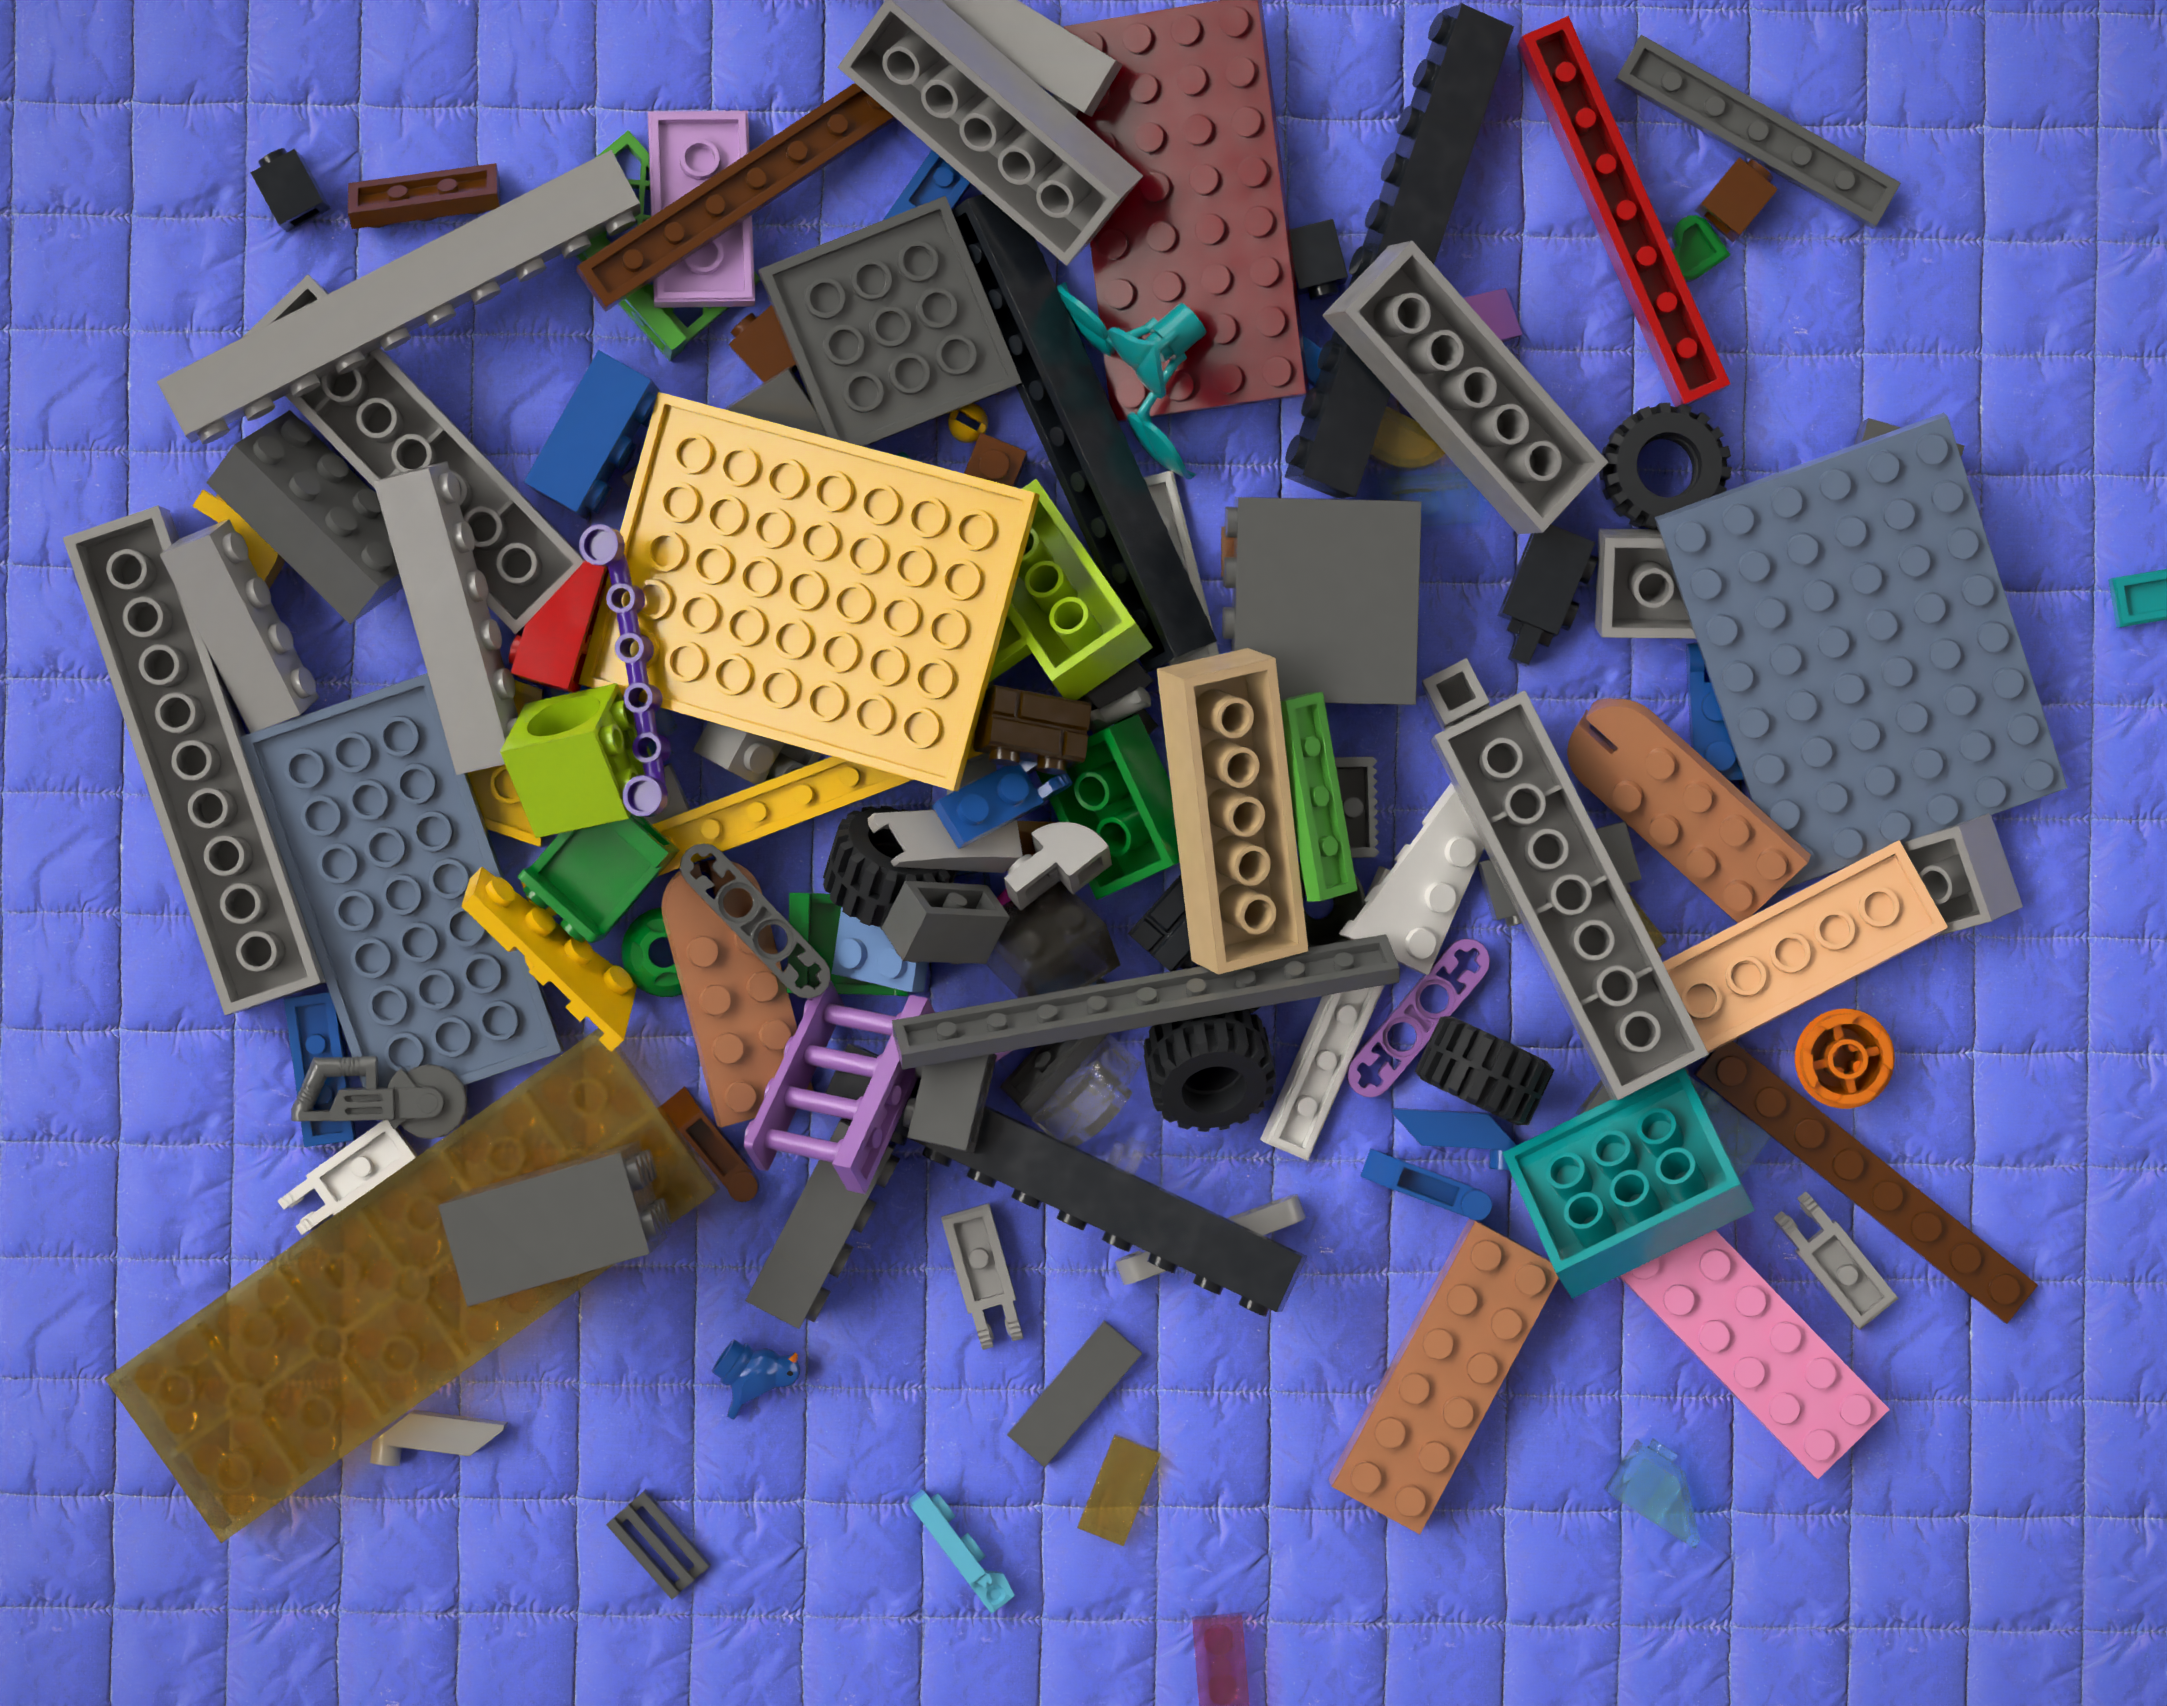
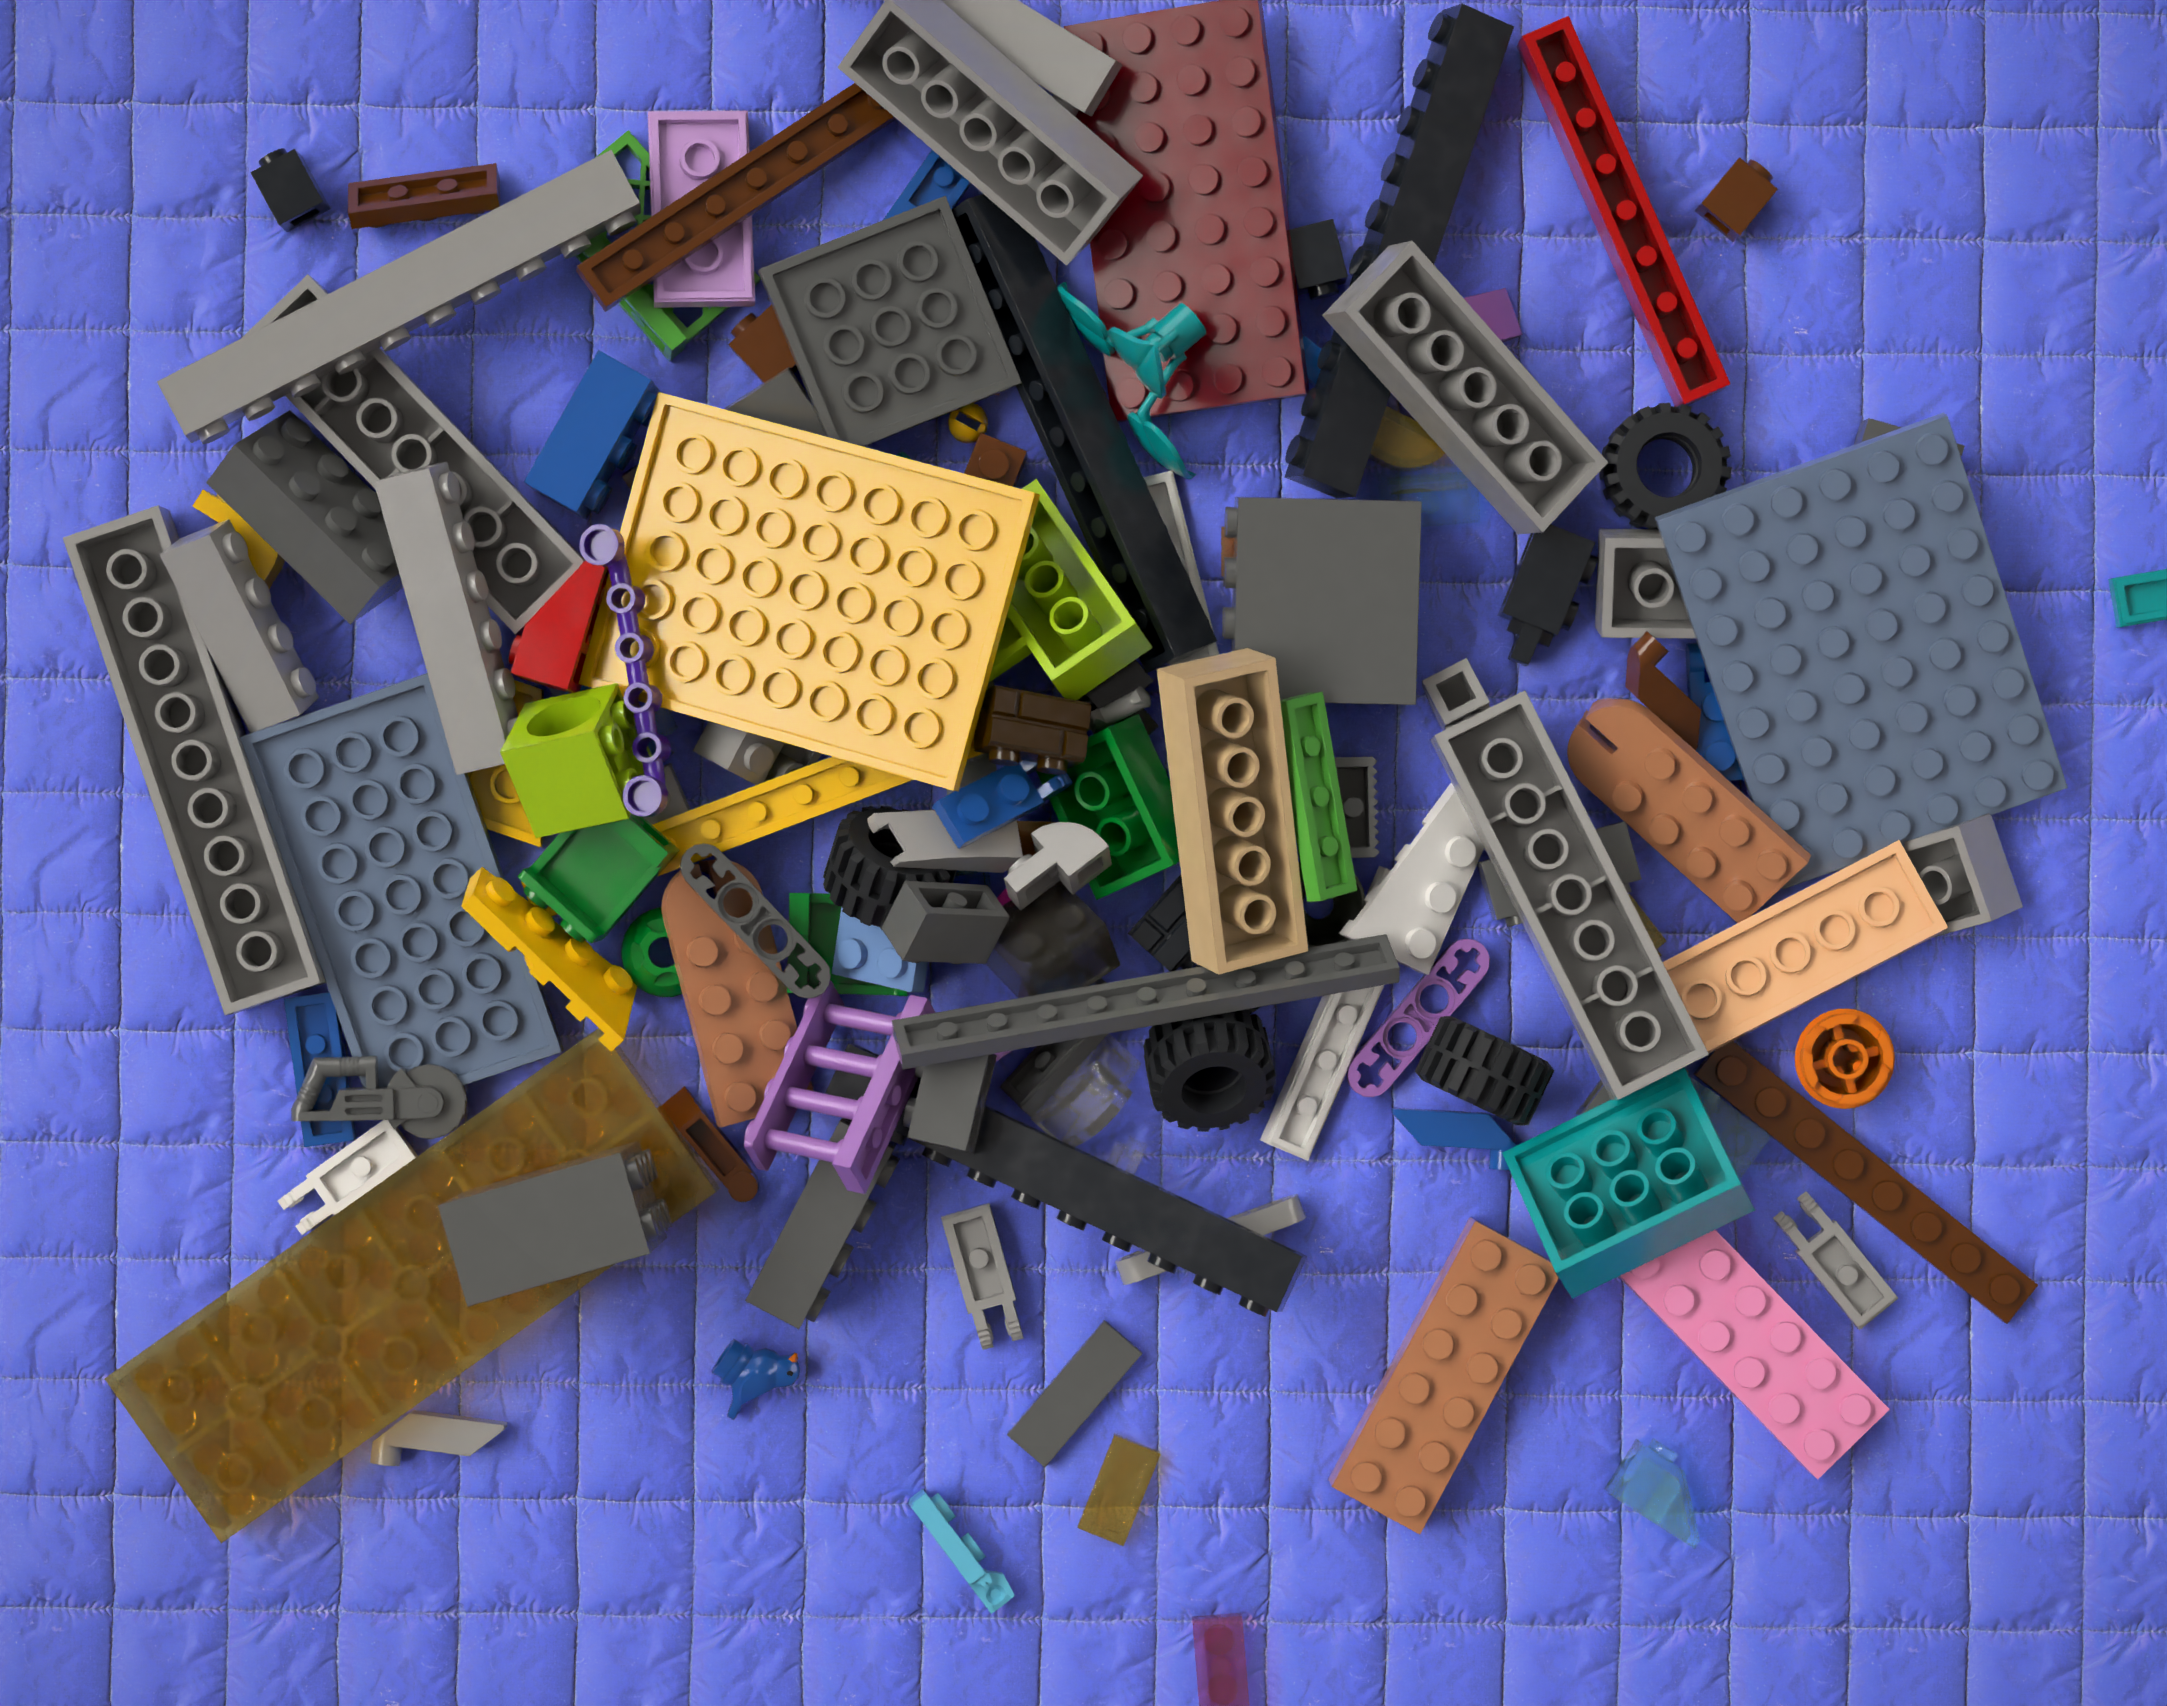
dark grey tile [606,1489,711,1600] -> none
blue piece [1360,1148,1492,1221] -> none
dark grey plate [1614,35,1901,229] -> none
green tile [1672,215,1730,282] -> none
none -> reddish brown piece [1625,631,1701,750]

